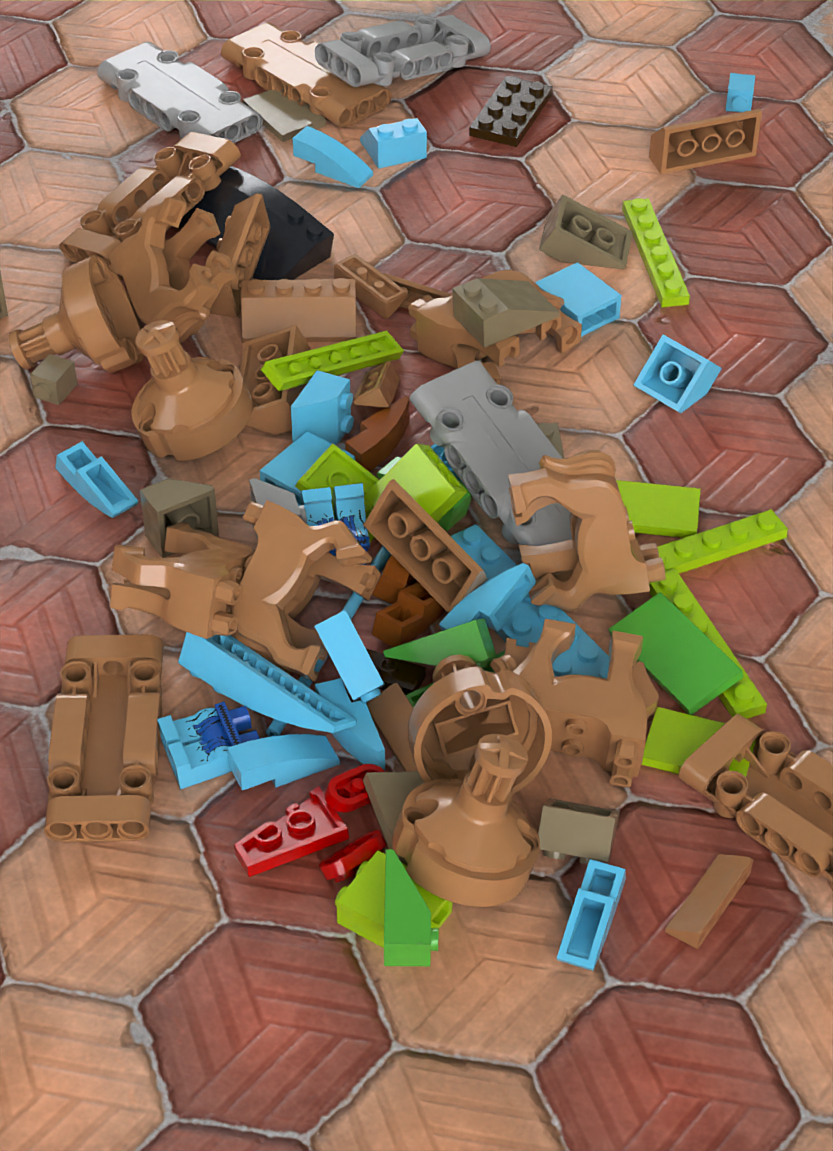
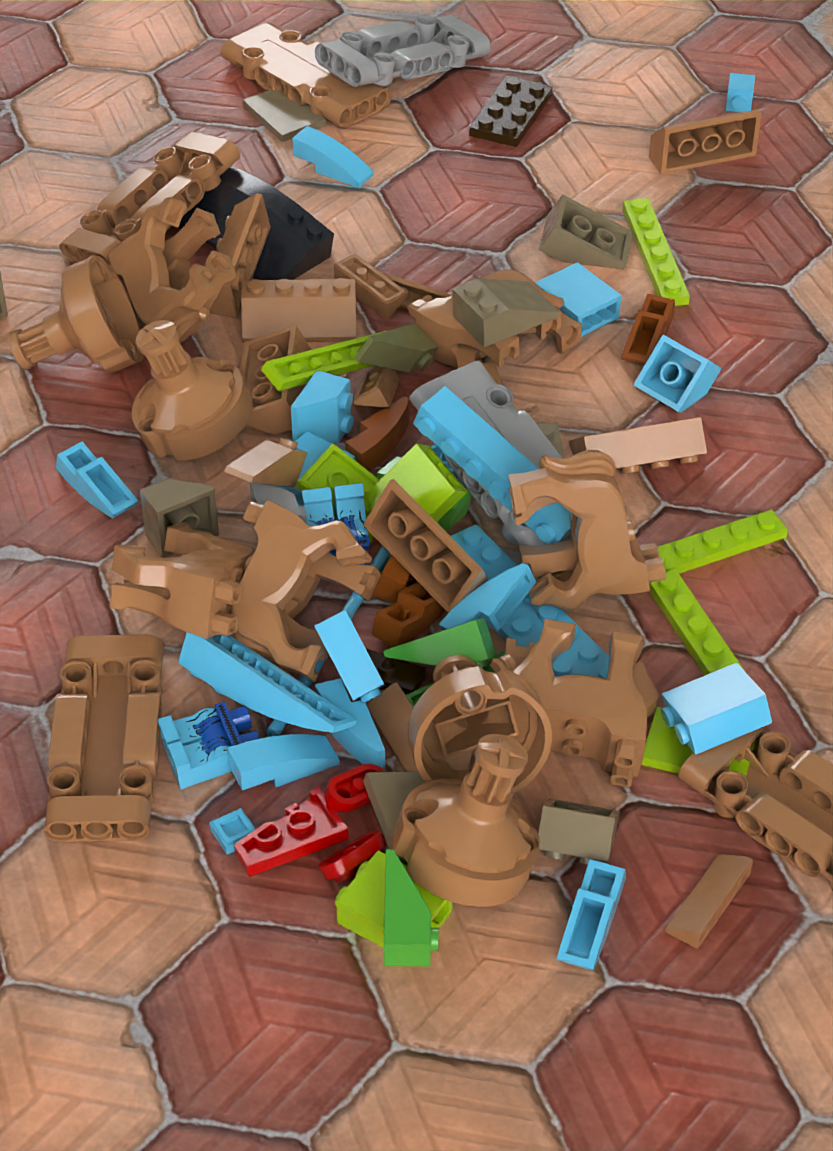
dark tan brick [30,354,78,405] -> none
panel [97,42,263,143] -> none
medium azure slope [360,118,427,169] -> none
bright green tile [608,592,744,715] -> none
lime tile [616,480,701,538] -> none
none -> medium azure tile [209,808,255,855]
none -> medium nougat slope [225,437,307,488]
none -> olive slope [354,323,438,372]
none -> medium azure brick [413,386,571,545]
none -> slope [569,417,707,474]
none -> dark orange slope [621,294,675,365]
none -> medium azure brick [661,663,772,754]

